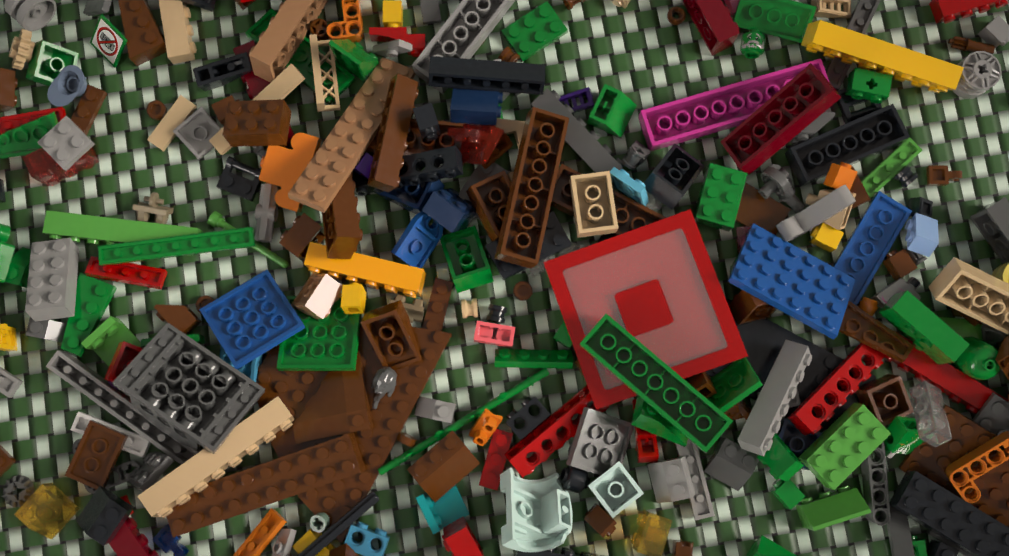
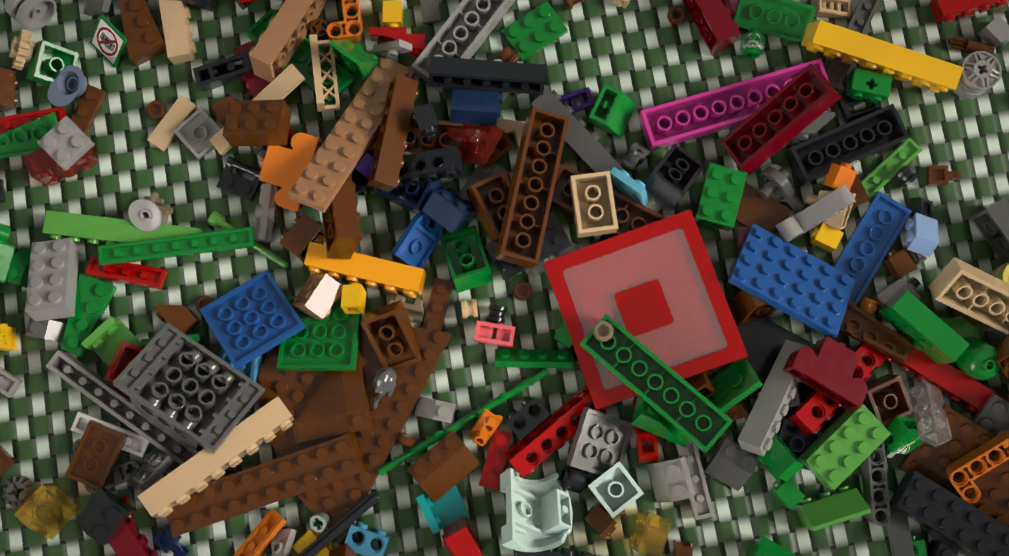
none -> light grey piece [128,199,162,232]
none -> dark tan plate [593,321,614,342]
none -> dark red brick [783,337,867,411]

